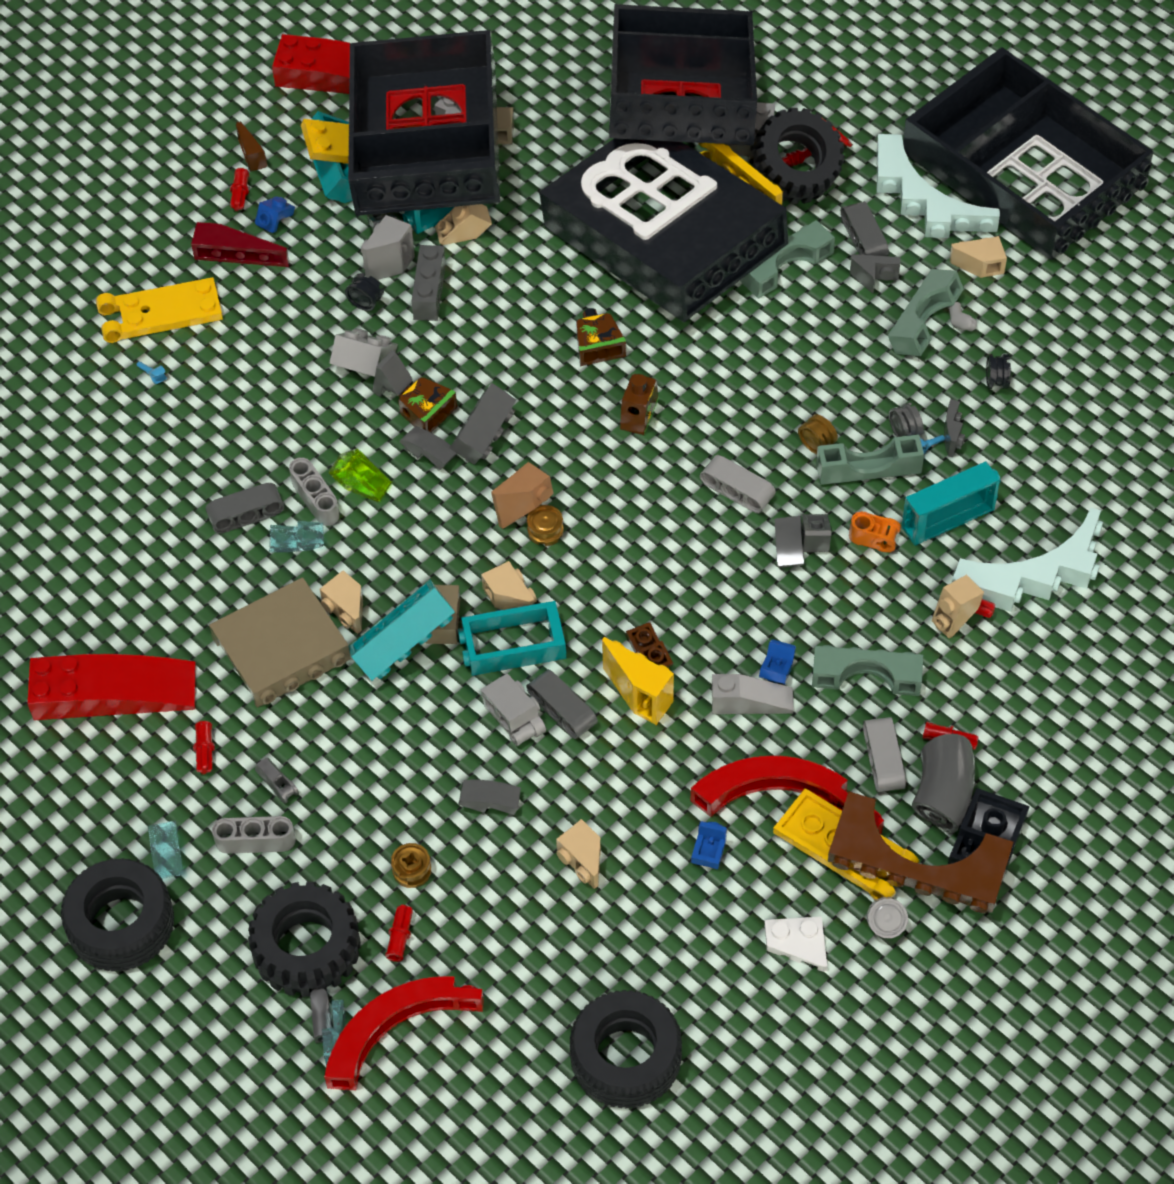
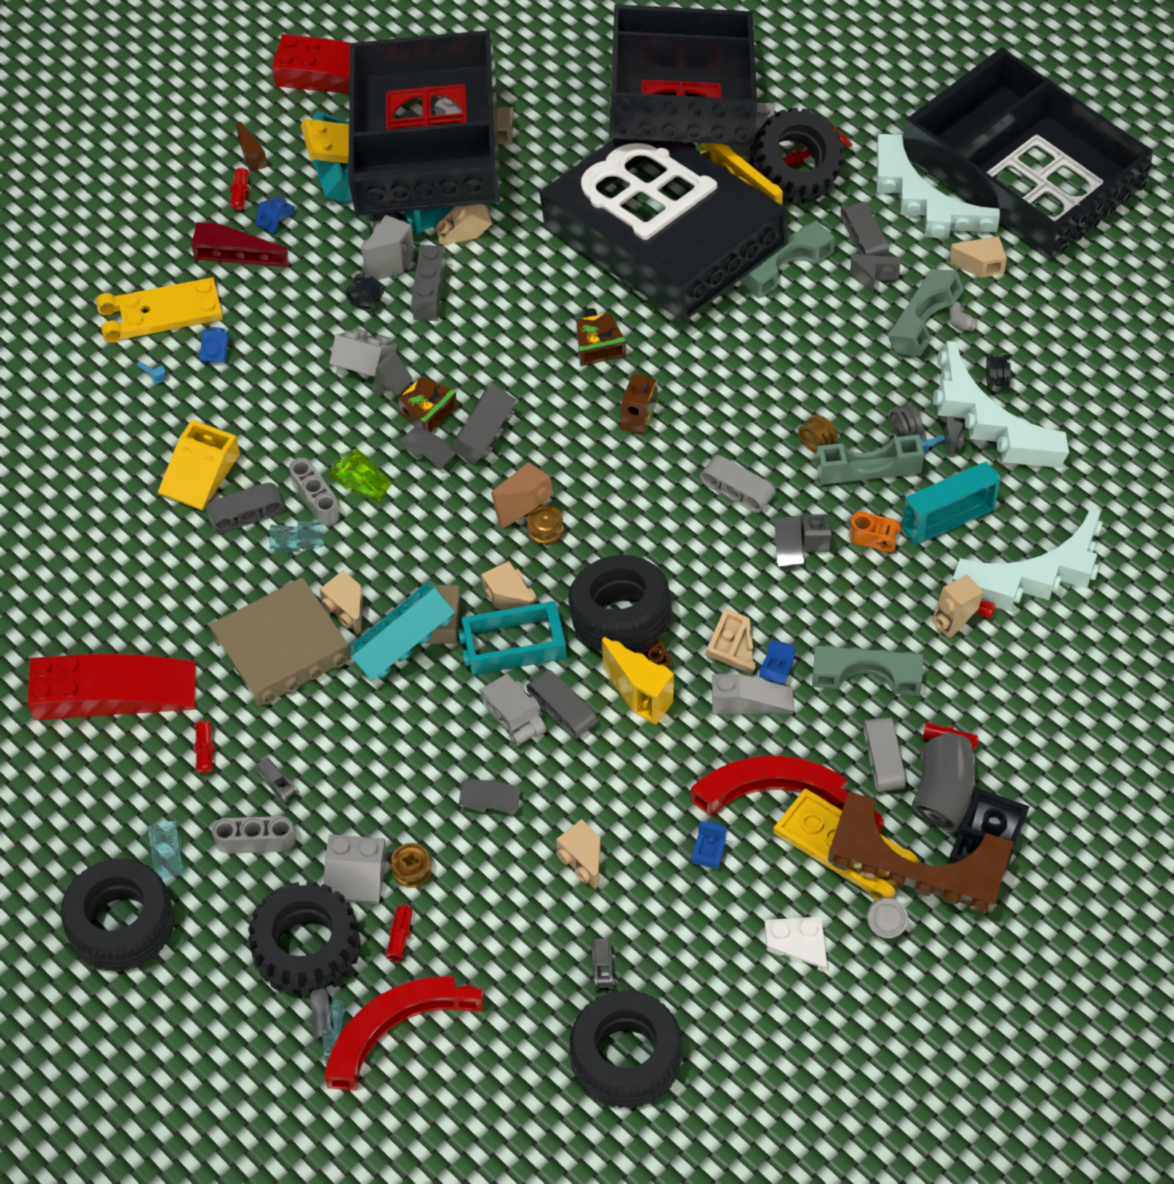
none -> yellow slope [158,420,240,511]
none -> blue bracket [200,327,232,363]
none -> light grey slope [324,834,388,904]
none -> black tyre [568,555,672,652]
none -> flat silver bar [591,938,613,991]
none -> tan wing [705,608,756,675]
none -> light aqua arch [933,341,1069,468]

